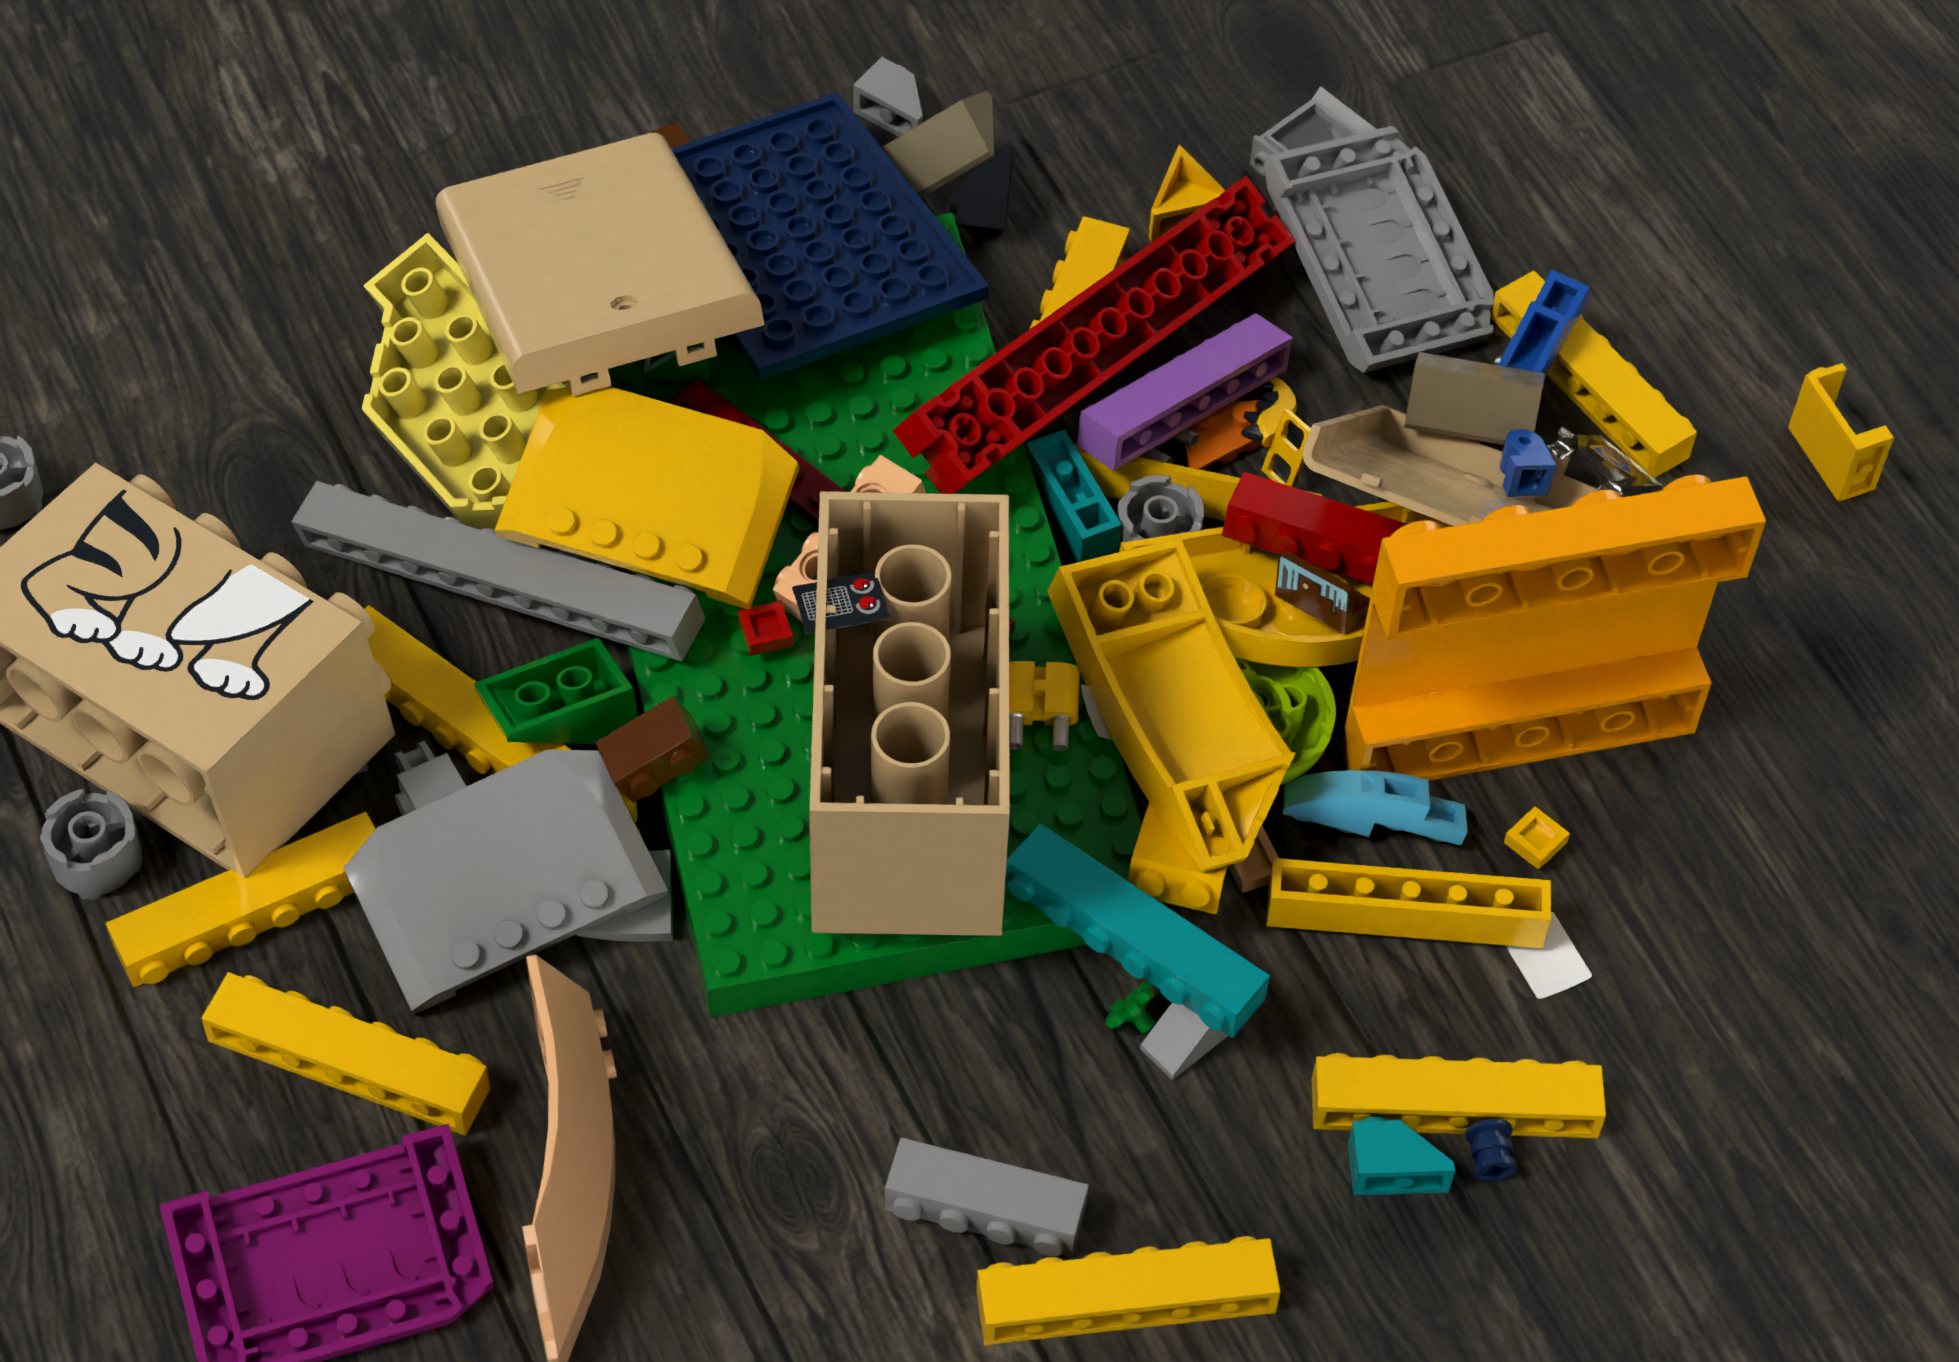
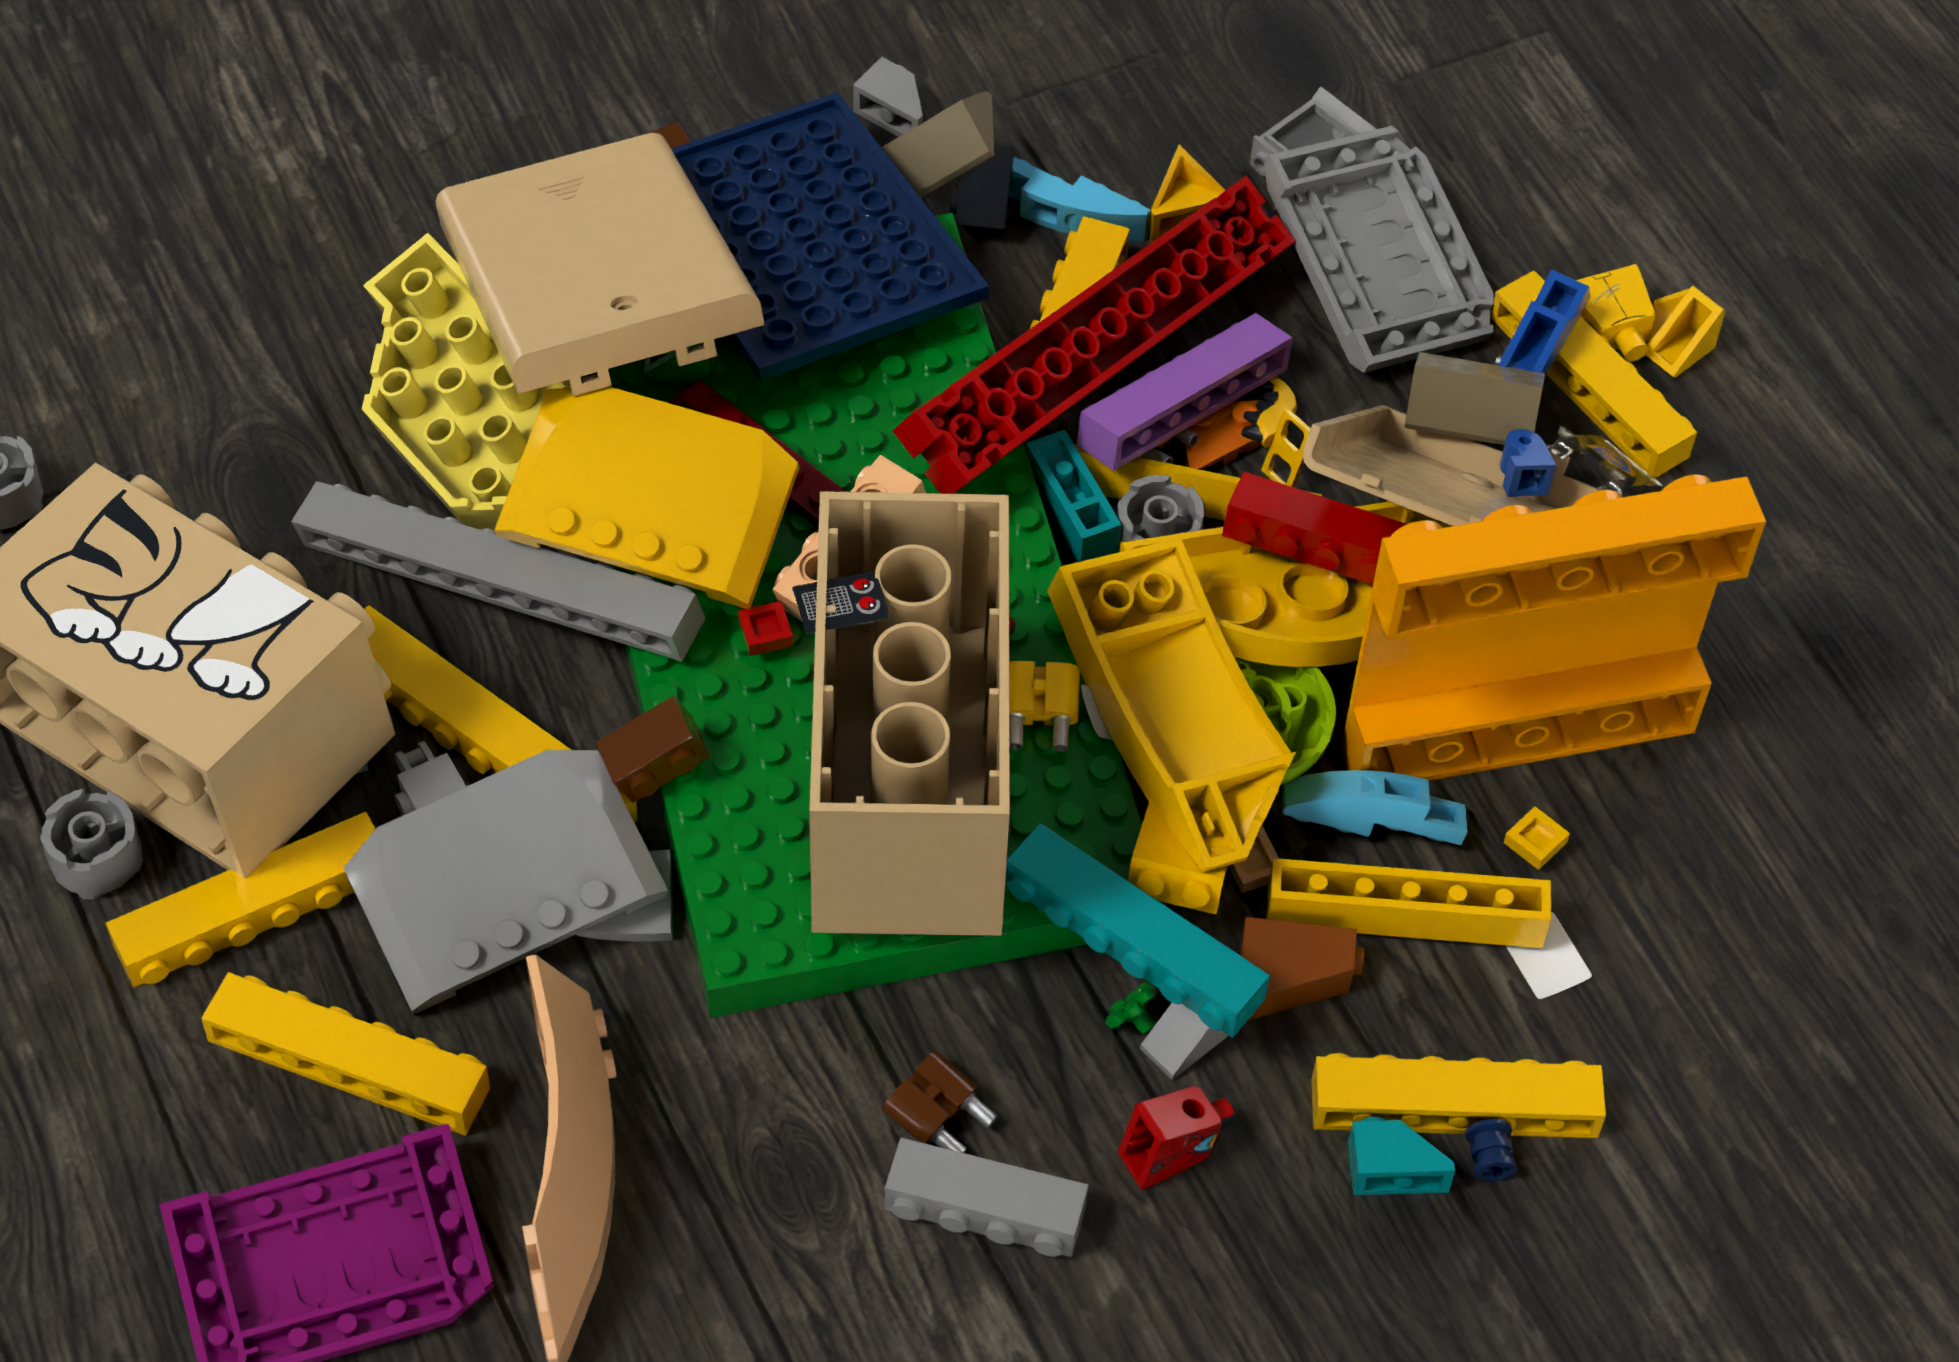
green slope [474,637,638,744] -> none
yellow brick [976,1236,1280,1345] -> none
reddish brown panel [1275,551,1370,634] -> none
yellow panel [1788,363,1894,502] -> none
none -> reddish brown piece [882,1050,998,1153]
none -> medium azure slope [1010,157,1151,242]
none -> red torso [1117,1086,1235,1191]
none -> dark orange slope [1240,917,1364,1020]
none -> yellow torso [1576,264,1655,362]
none -> yellow slope [1645,285,1726,378]

